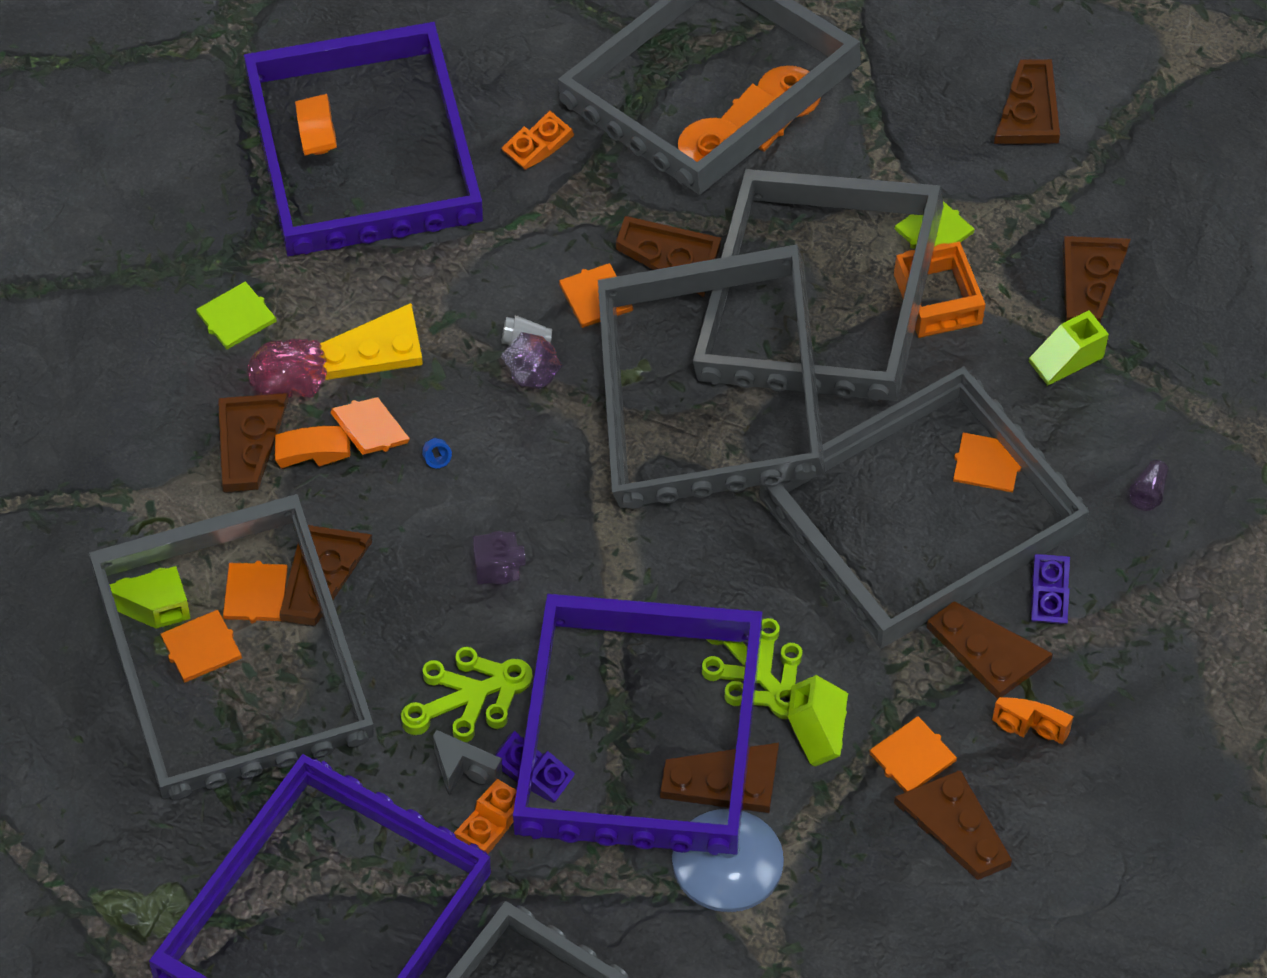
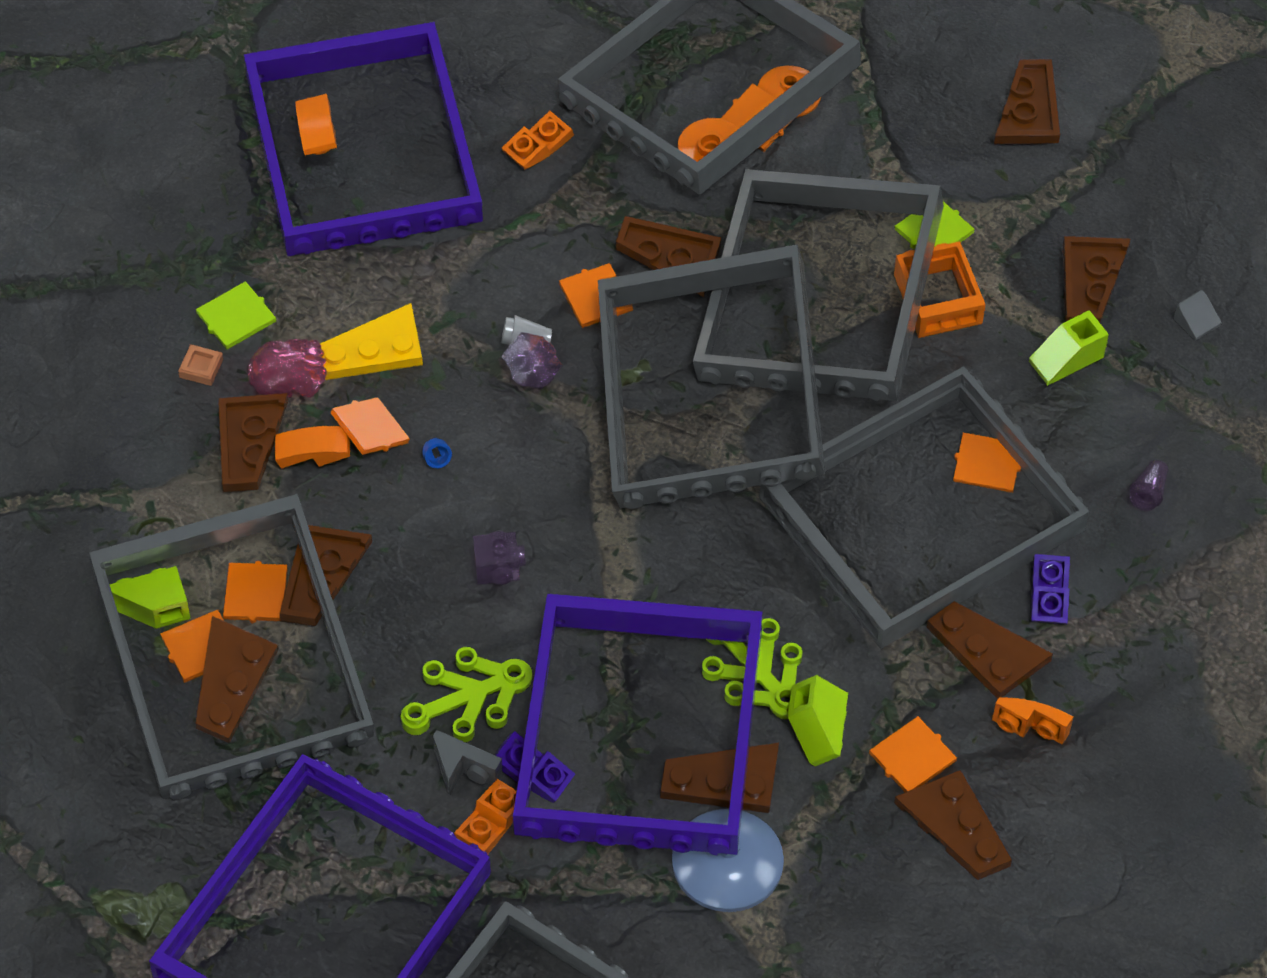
none -> nougat tile [178,344,223,386]
none -> reddish brown wing [195,616,278,743]
none -> dark grey slope [1174,290,1222,341]

